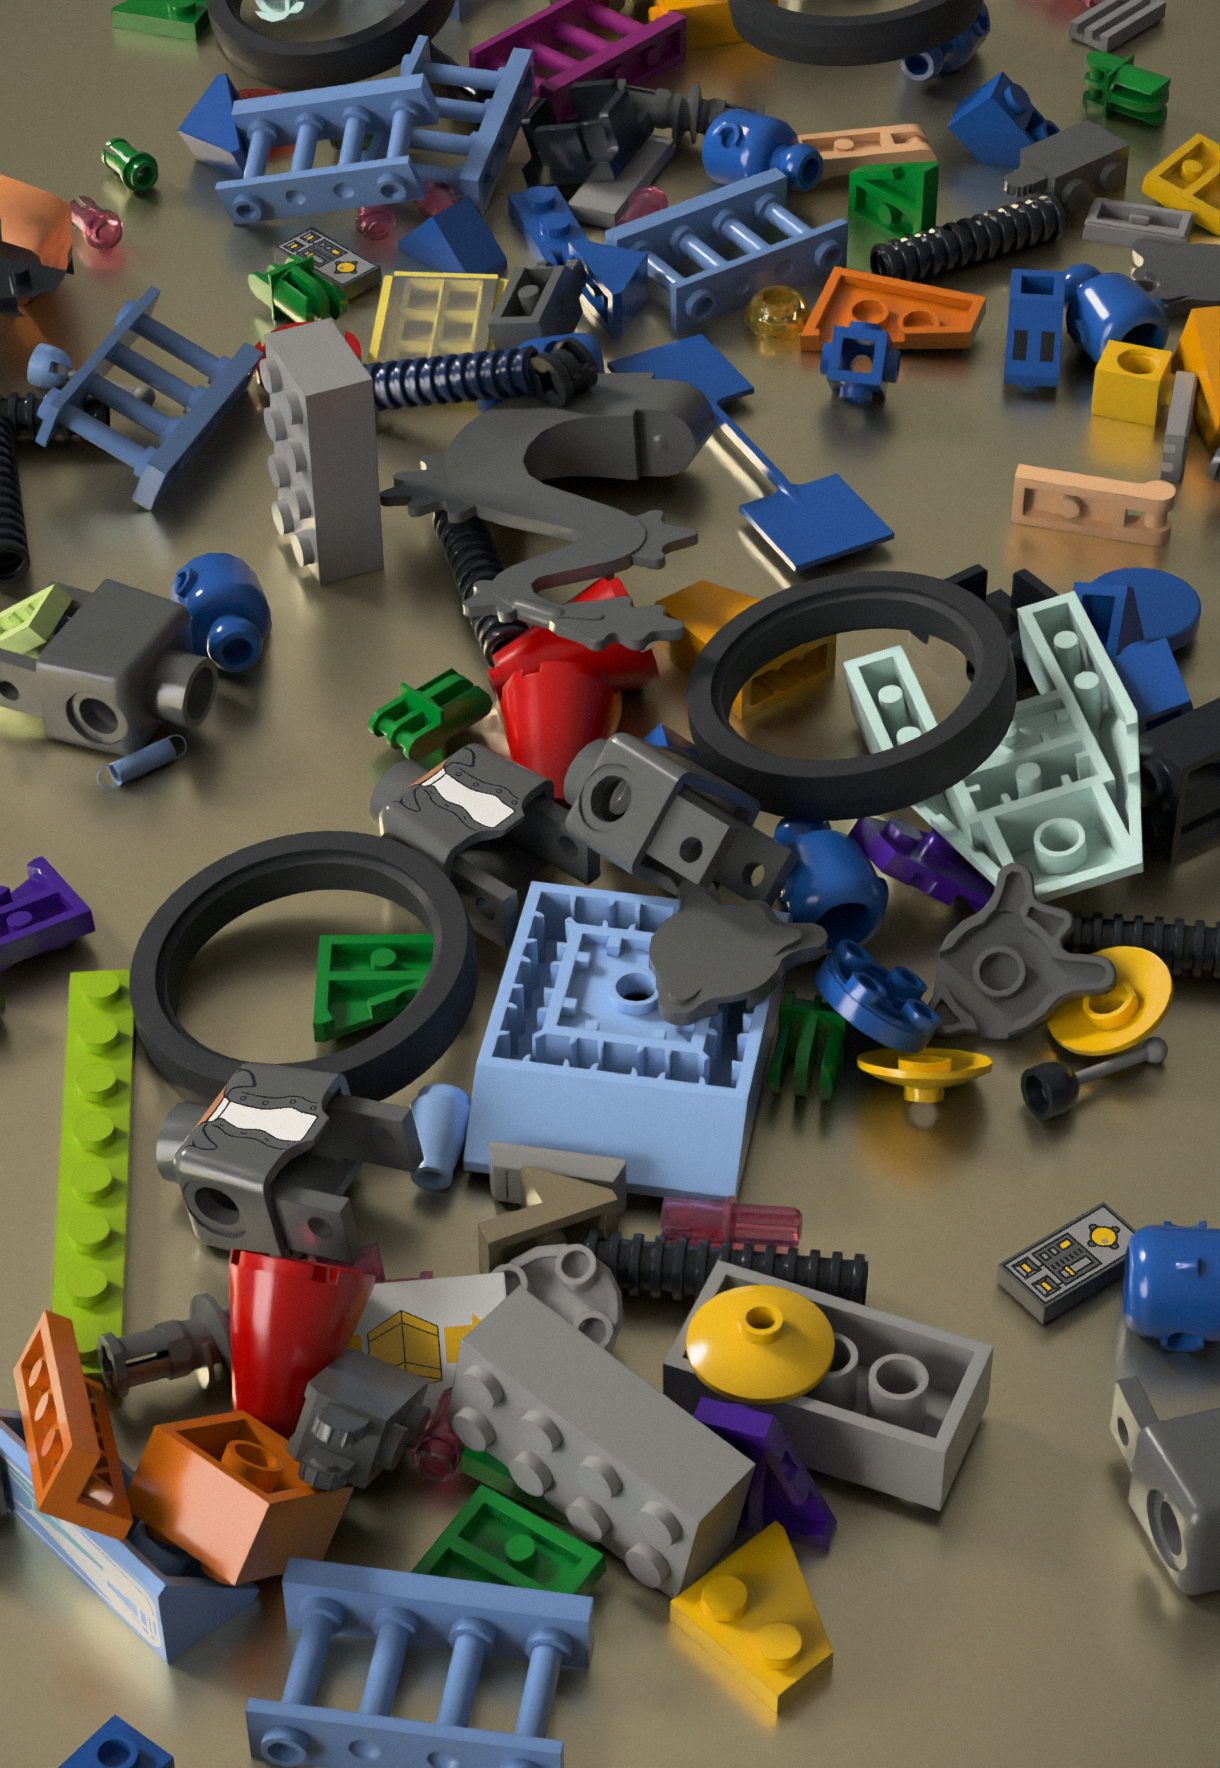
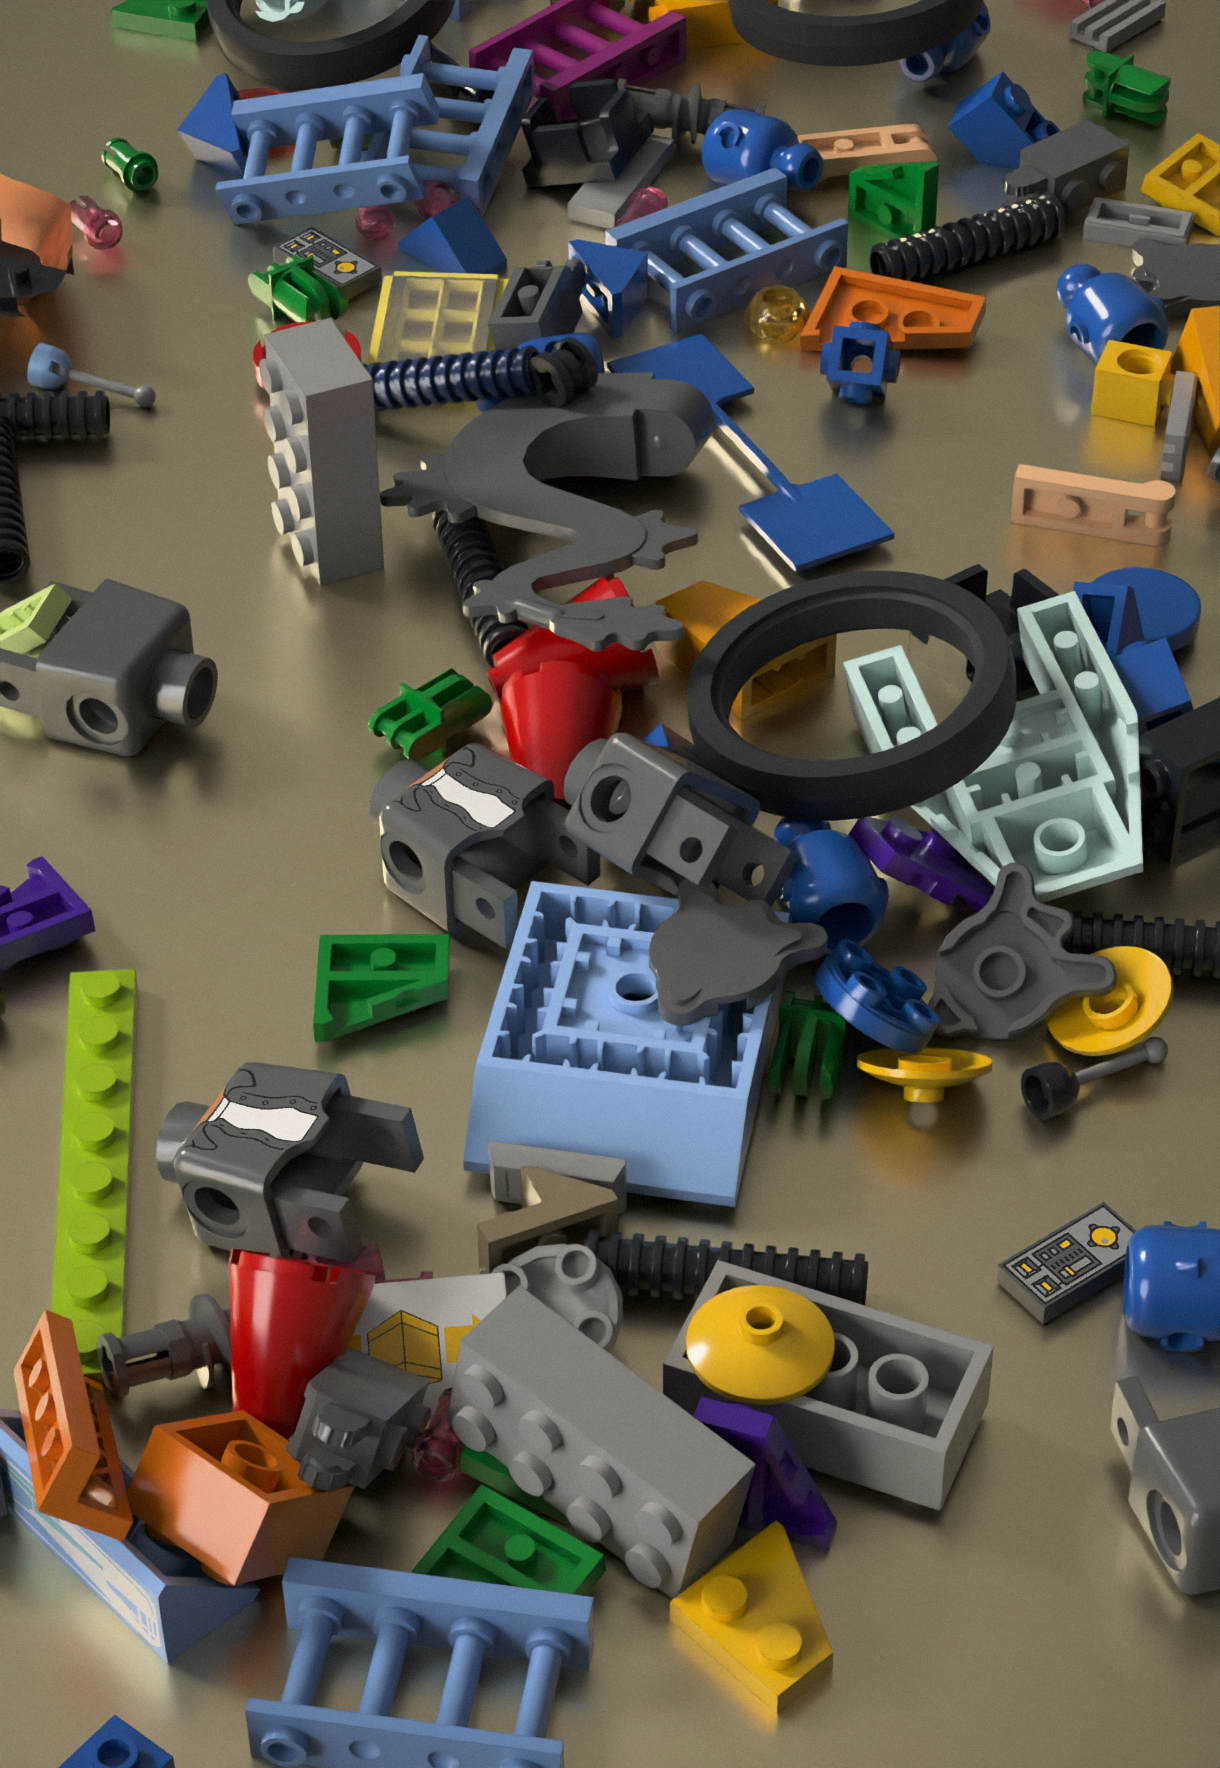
medium blue fence [35,285,264,511] -> none
light blue piece [97,734,187,790] -> none
black tyre [129,831,478,1106] -> none
blue piece [170,553,272,672] -> none
light blue cone [409,1084,471,1190] -> none
blue hinge [508,186,589,267] -> none
clear pink axle [661,1195,803,1248] -> none
blue slope [1004,269,1065,388] -> none

